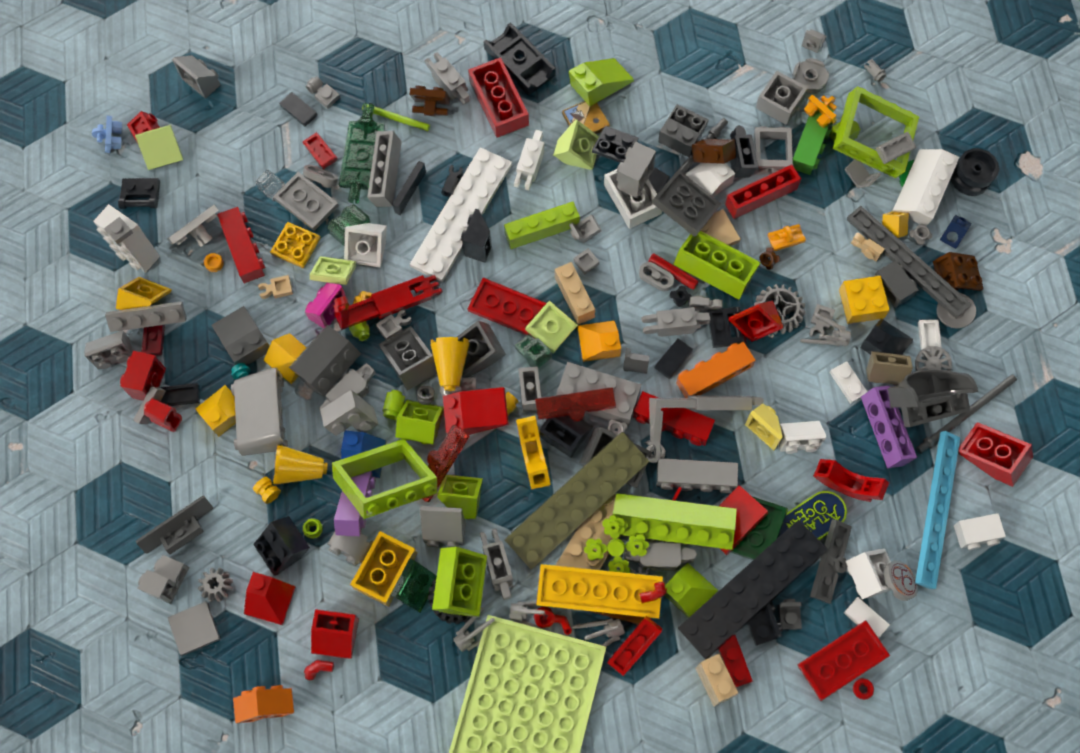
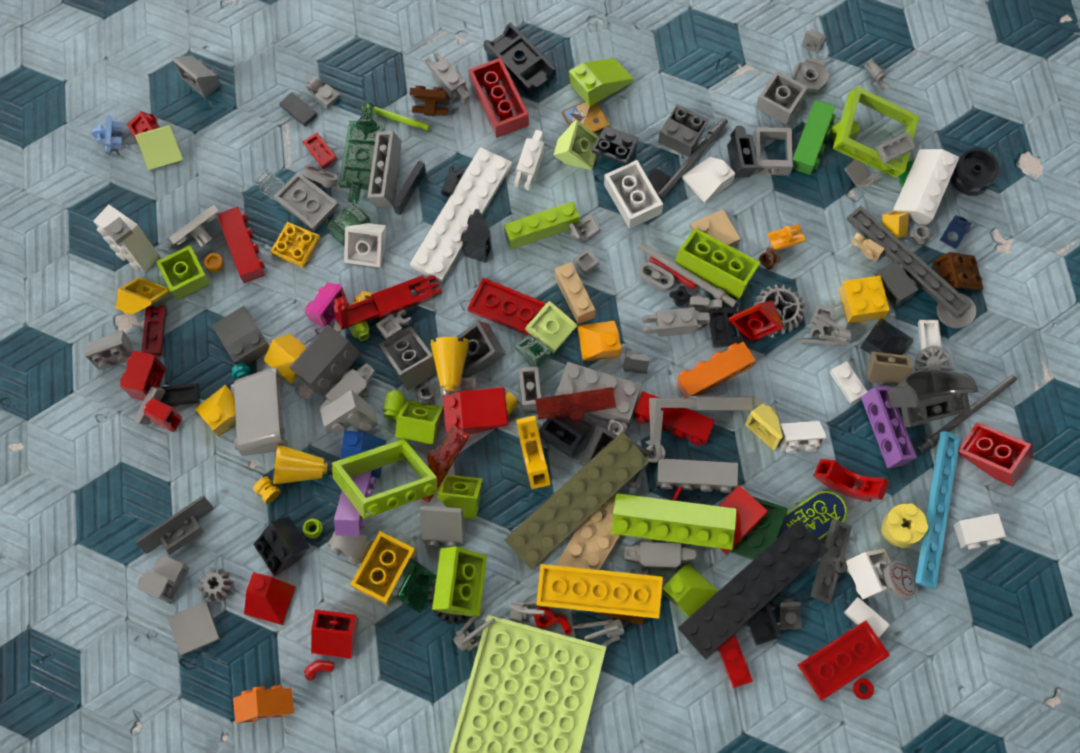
light grey plate [105,301,187,332] -> none
black plate [118,178,160,209] -> none
tan plate [258,275,293,299] -> none
yellowish green tile [310,256,356,285] -> none
light grey hinge [480,528,513,601] -> none
lime plant [584,515,649,573] -> none
red plate [607,616,662,676] -> none
light grey brick [616,142,656,198] -> none
red arm [639,581,667,603] -> none
dark grey plate [652,170,722,237] -> none
black tile [654,338,693,379] -> none
reddish brown brick [692,139,736,164] -> none
tan brick [695,654,738,706] -> none
red brick [725,164,801,219] -> none
light orange hips [804,94,837,128] -> none
none -> lime brick [156,245,211,300]
none -> light grey bar [639,242,737,307]
none -> light yellow brick [881,503,928,548]

